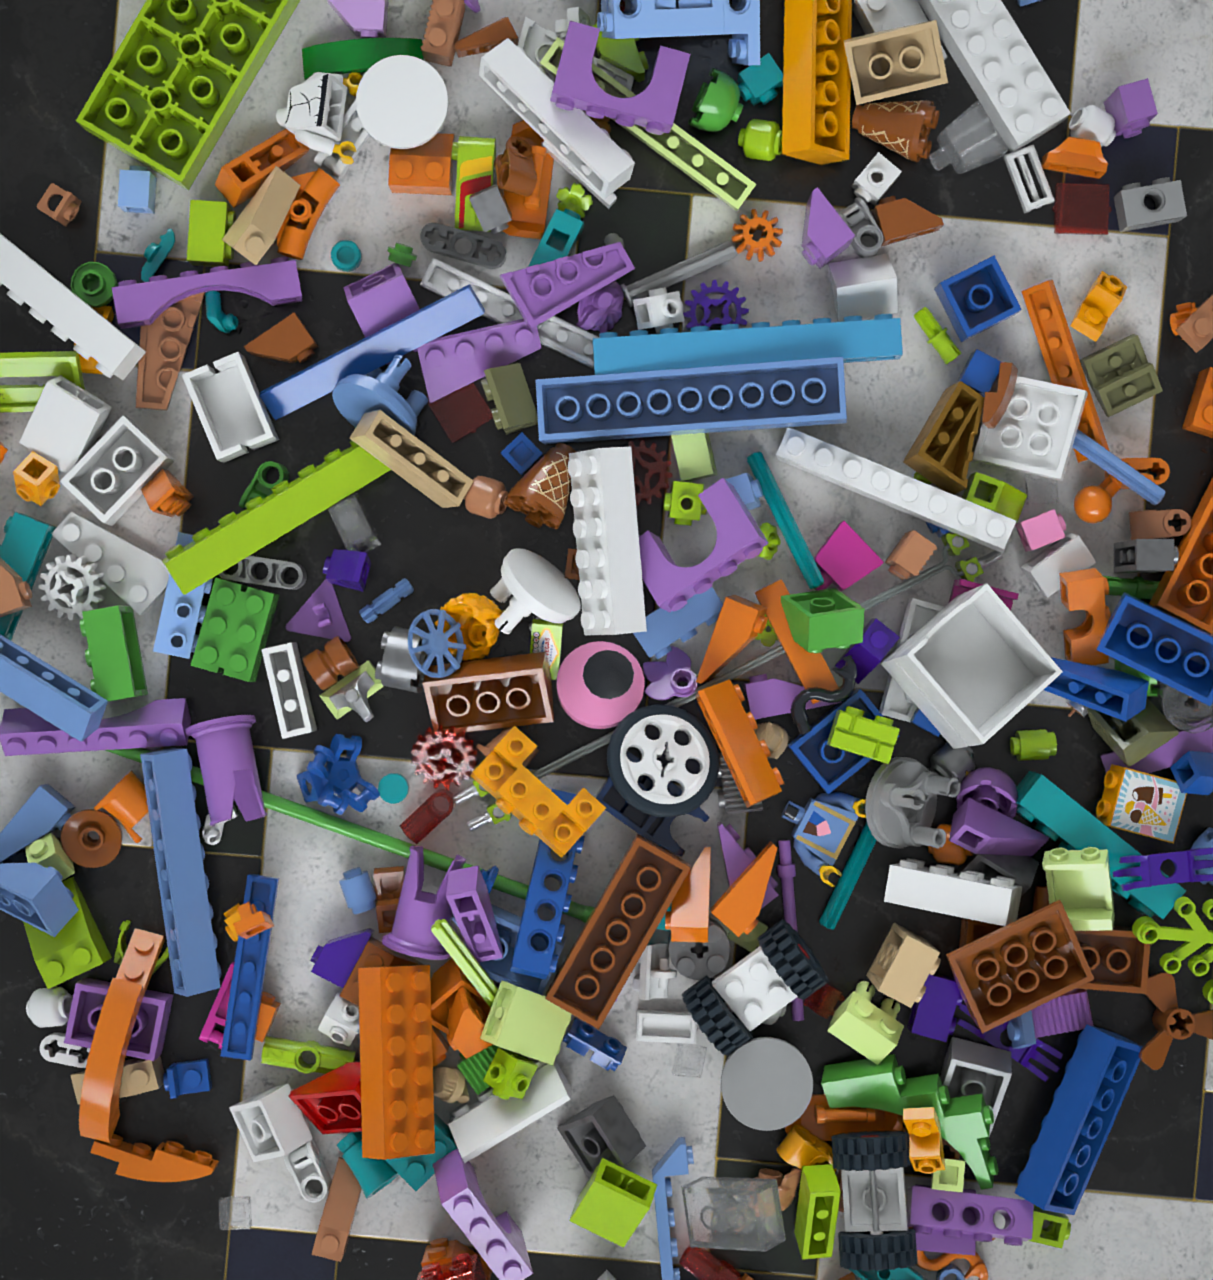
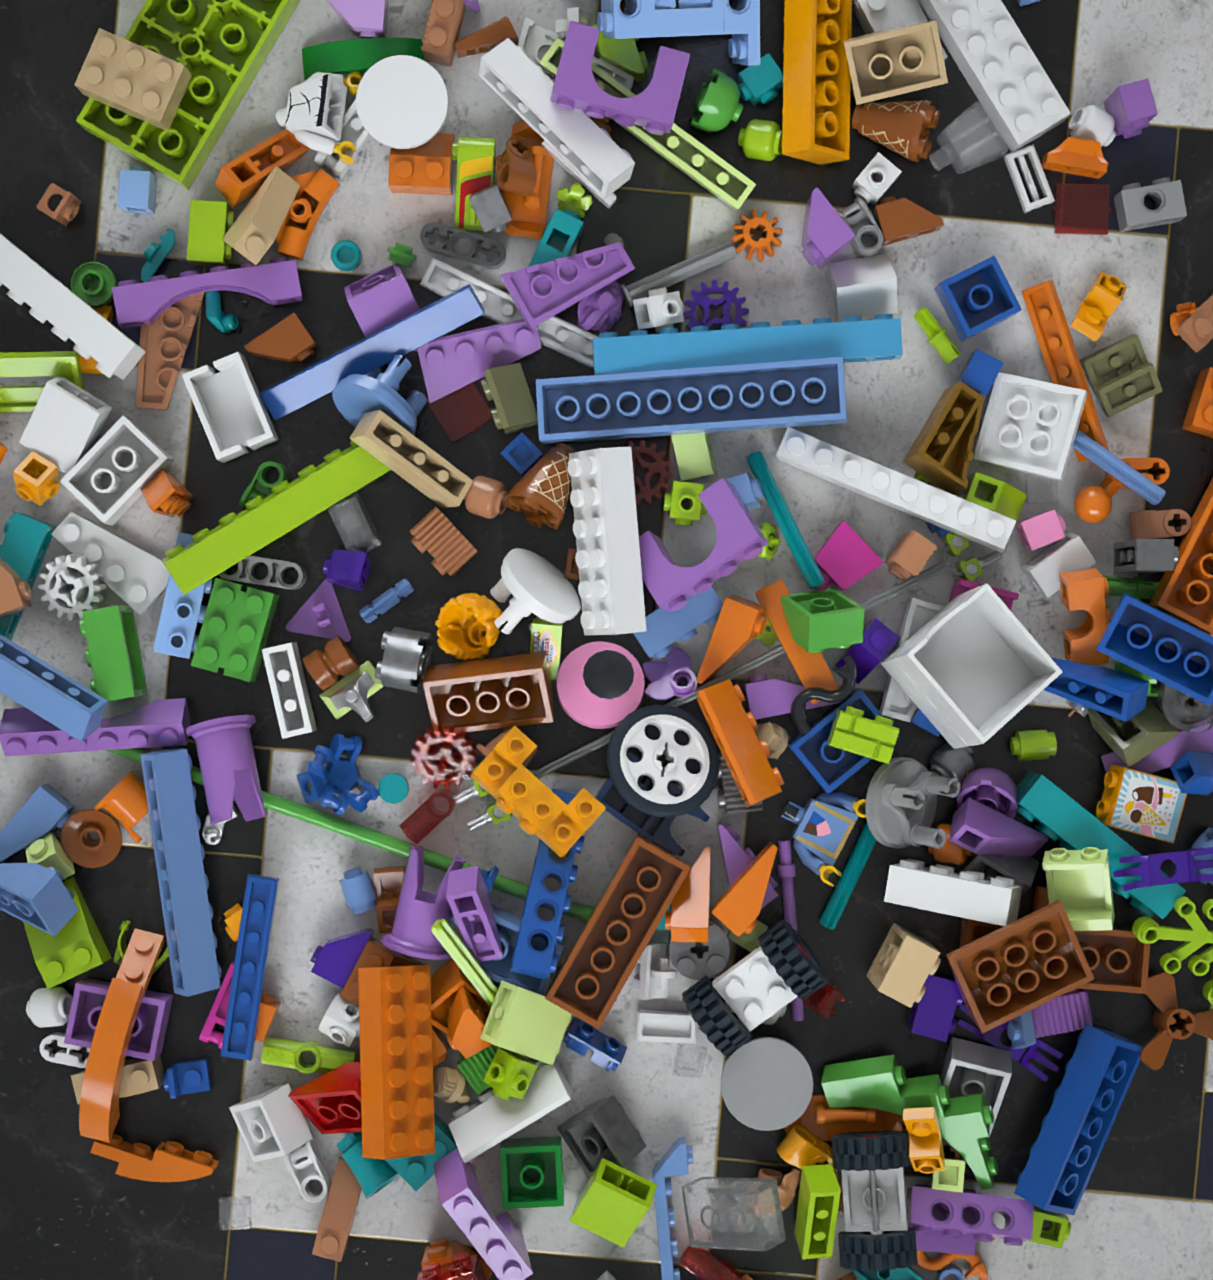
orange tile [233,902,274,939] -> none
medium blue wheel [408,609,466,678] -> none
yellowish green brick [827,981,904,1065] -> none
dark orange slope [982,362,1018,429] -> none
none -> tan brick [74,28,192,131]
none -> nougat brick [410,507,478,576]
none -> green brick [500,1136,565,1209]

